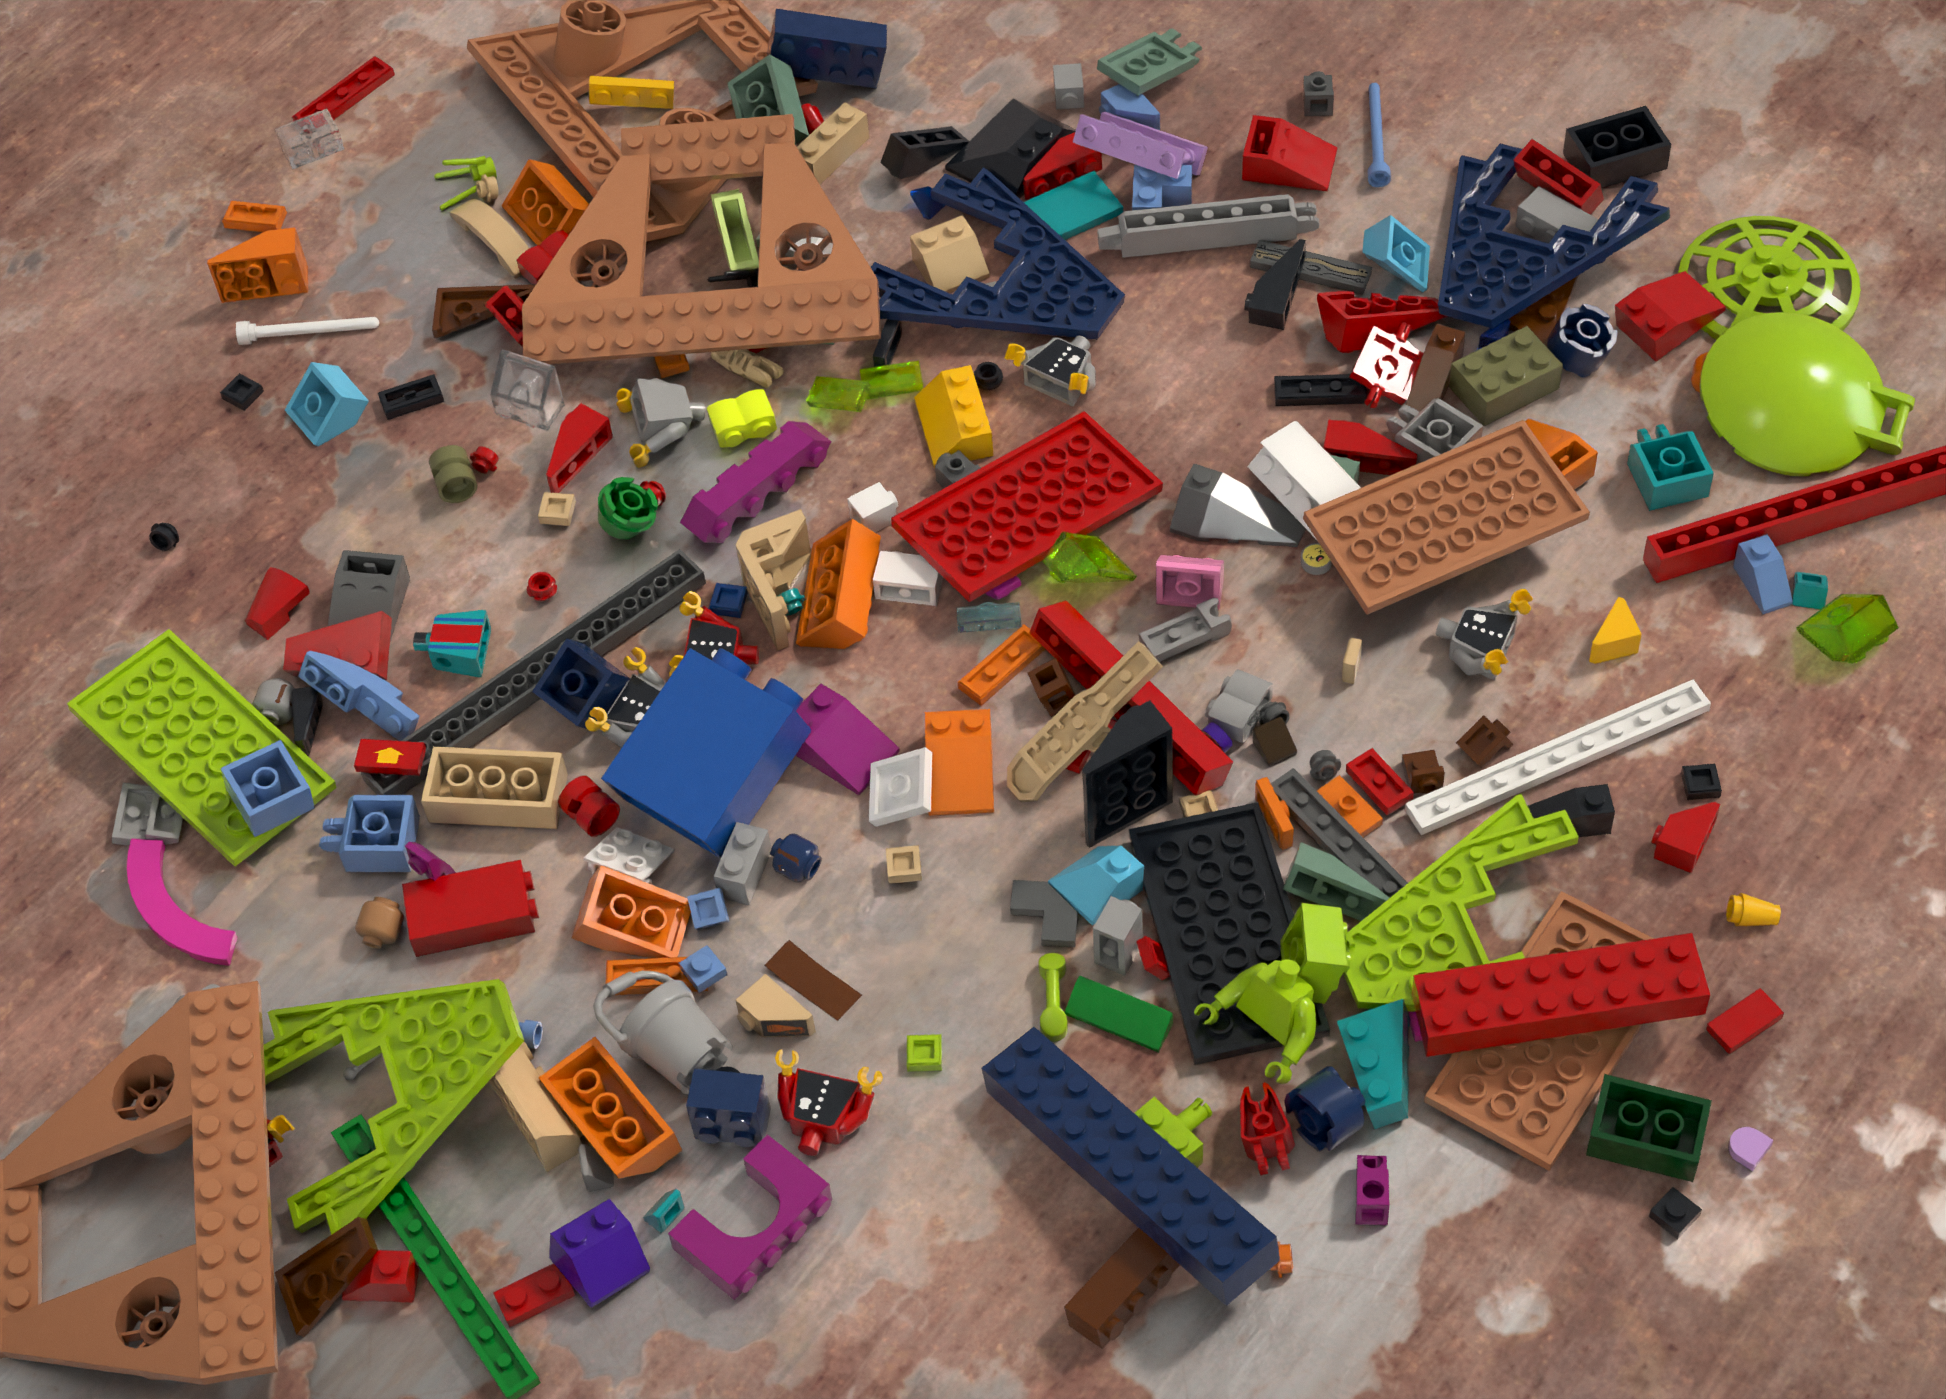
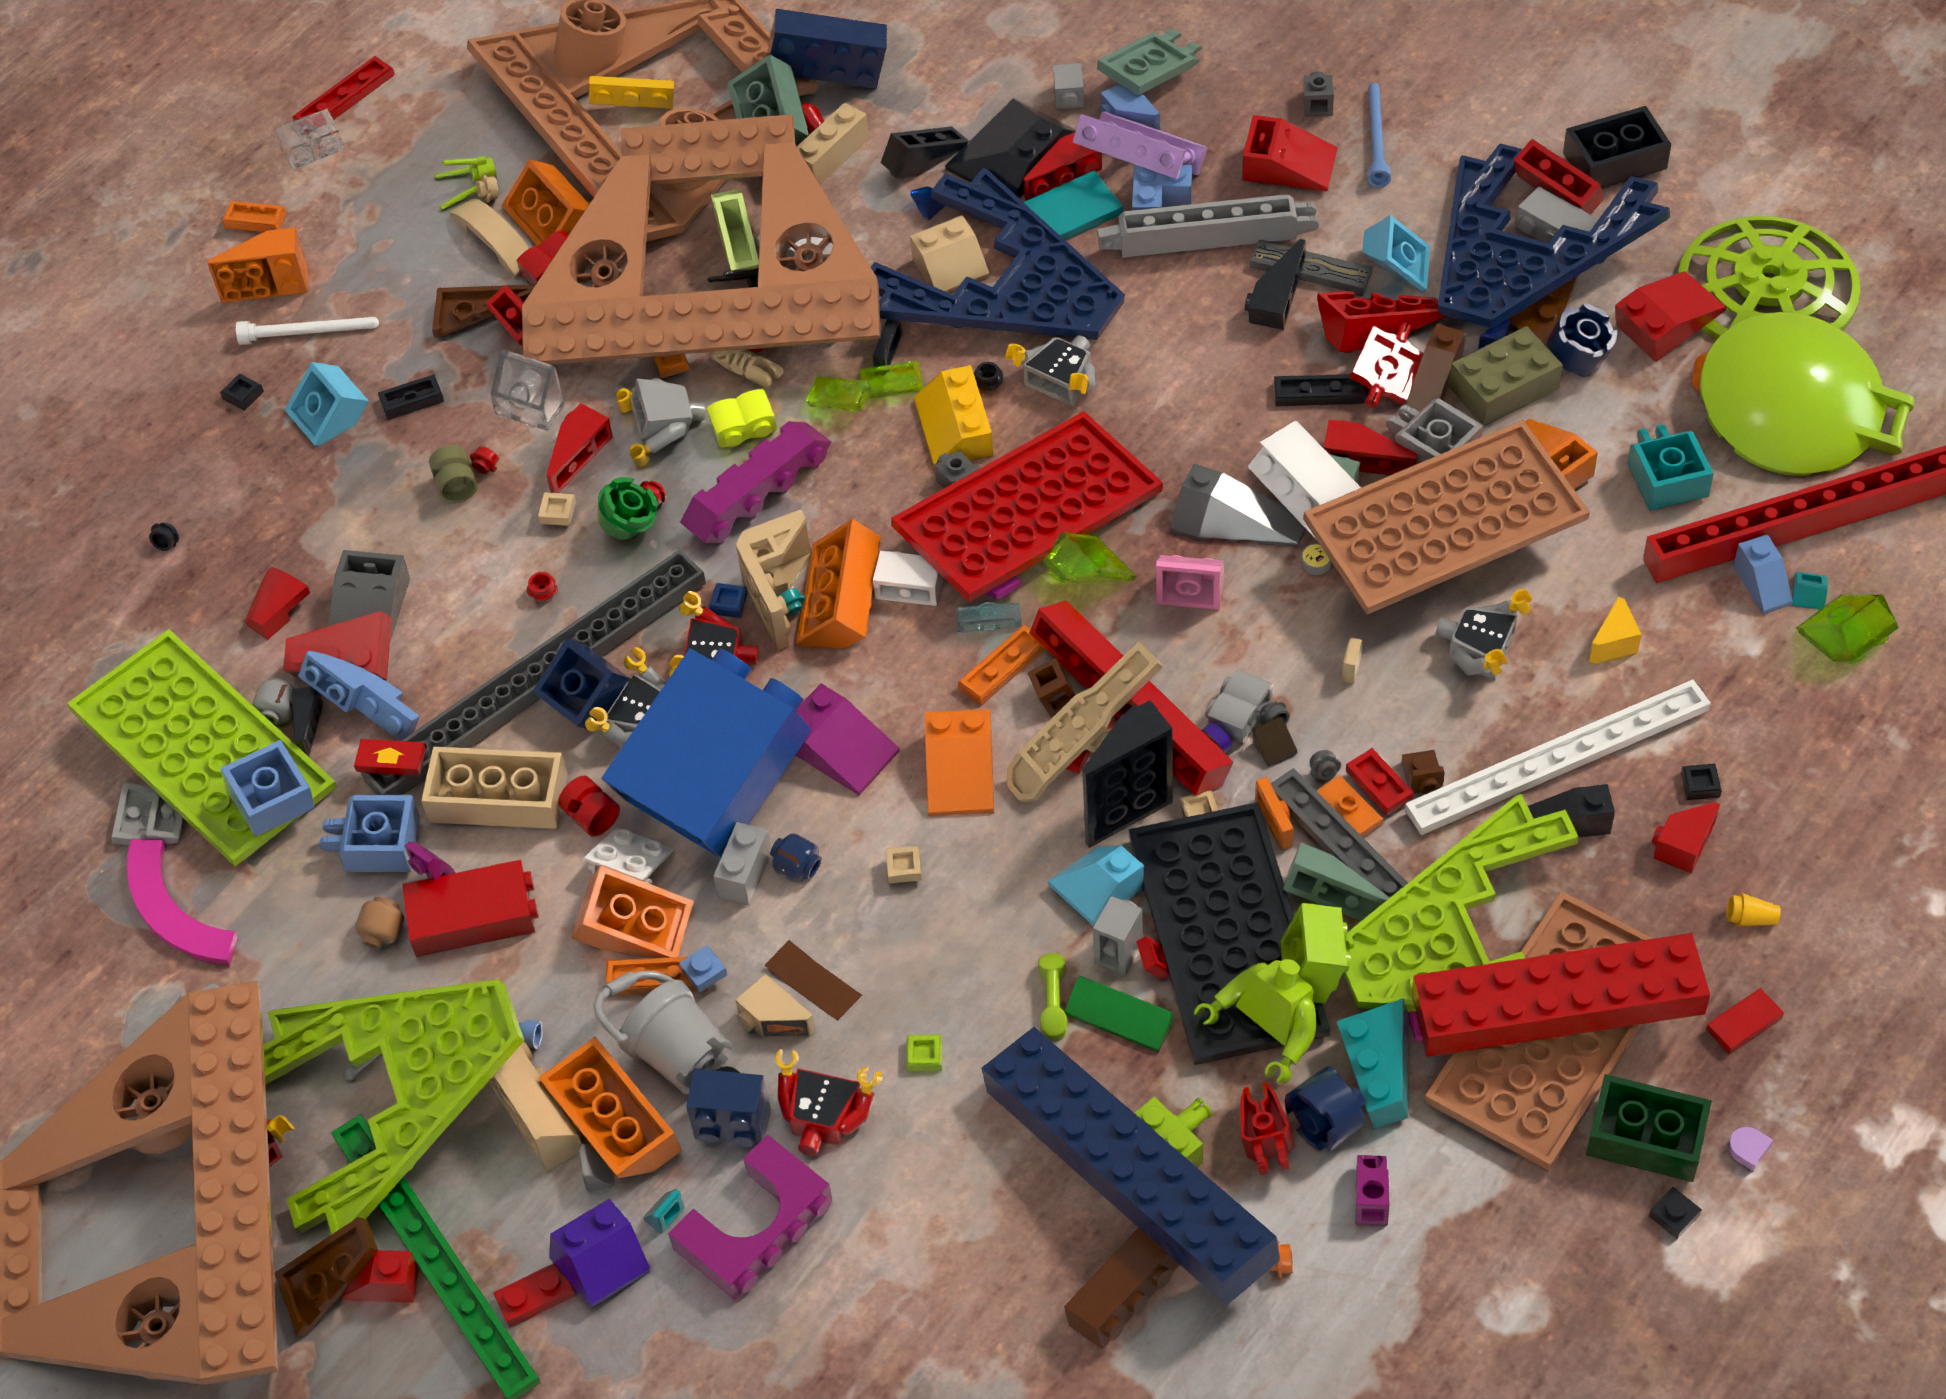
teal torso [413,610,492,677] -> none
medium blue plate [687,888,729,930] -> none
white brick [847,482,898,532] -> none
white plate [869,747,932,827] -> none
dark grey tile [1010,880,1078,947] -> none
light grey plate [1139,598,1232,662] -> none
reddish brown bracket [1456,715,1513,768] -> none

